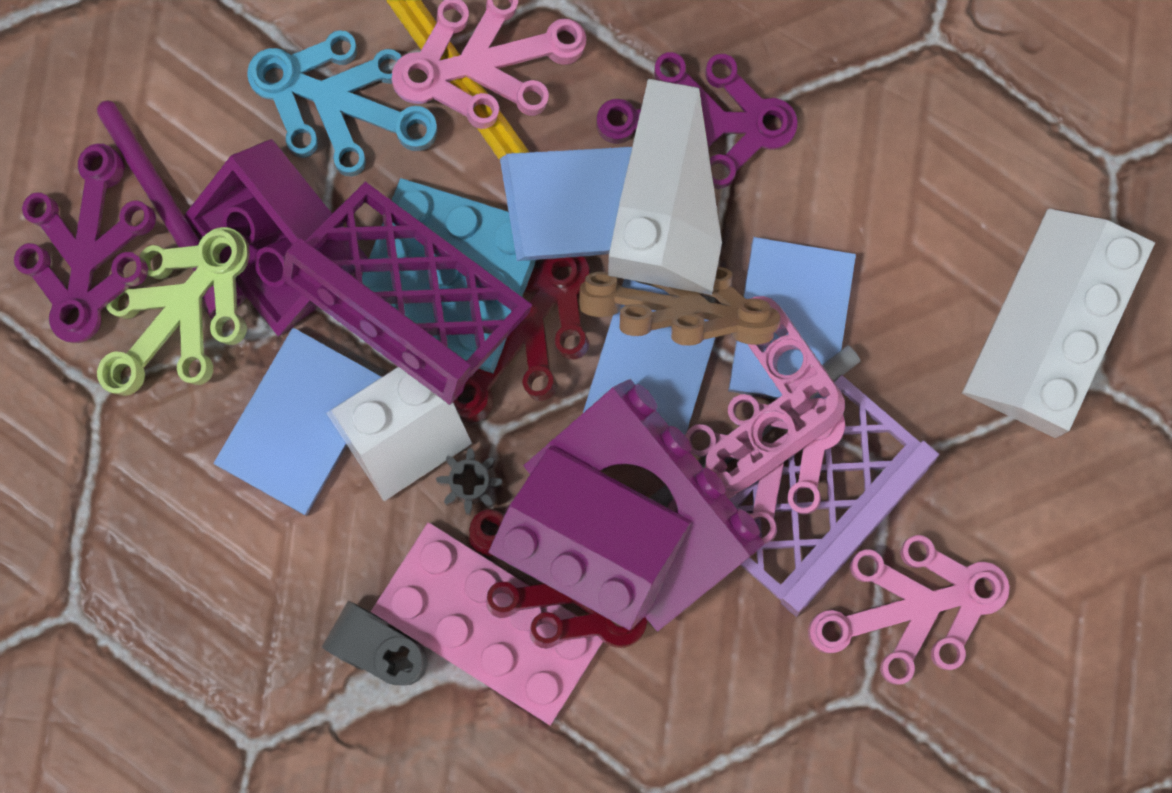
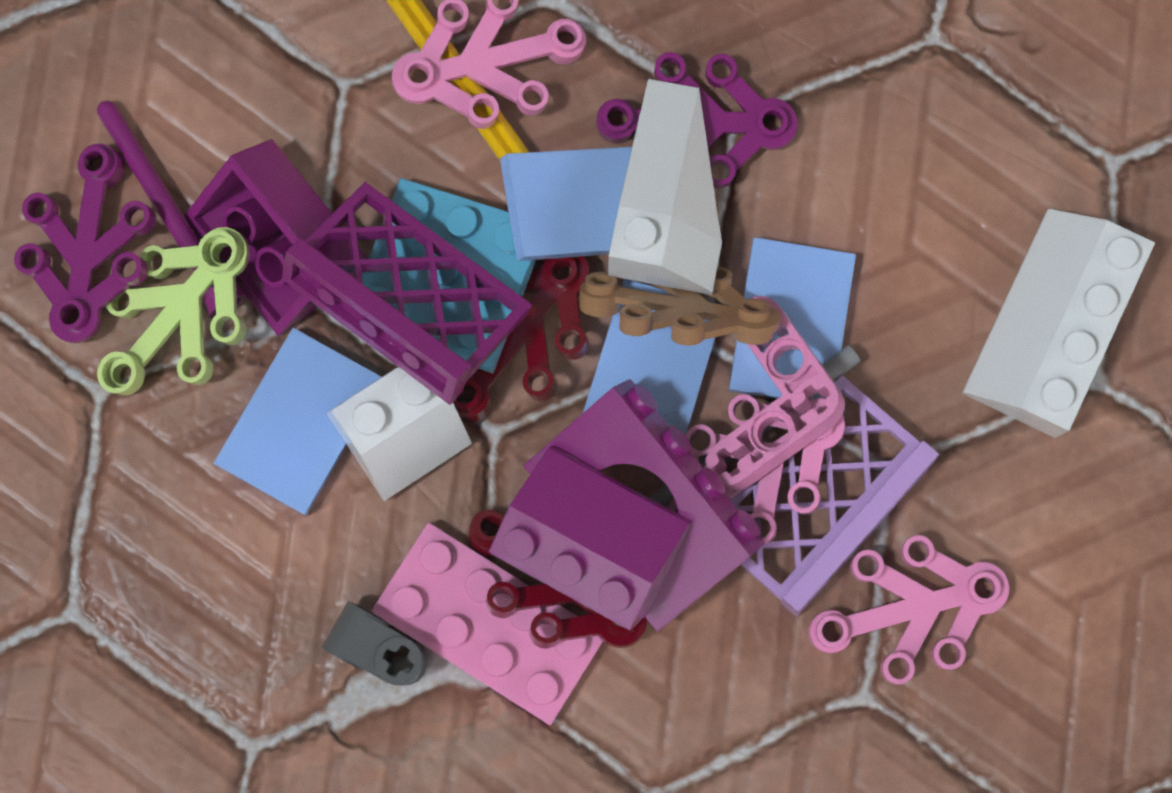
medium azure plant [247,30,437,177] -> none
dark grey gear [436,448,503,516] -> none

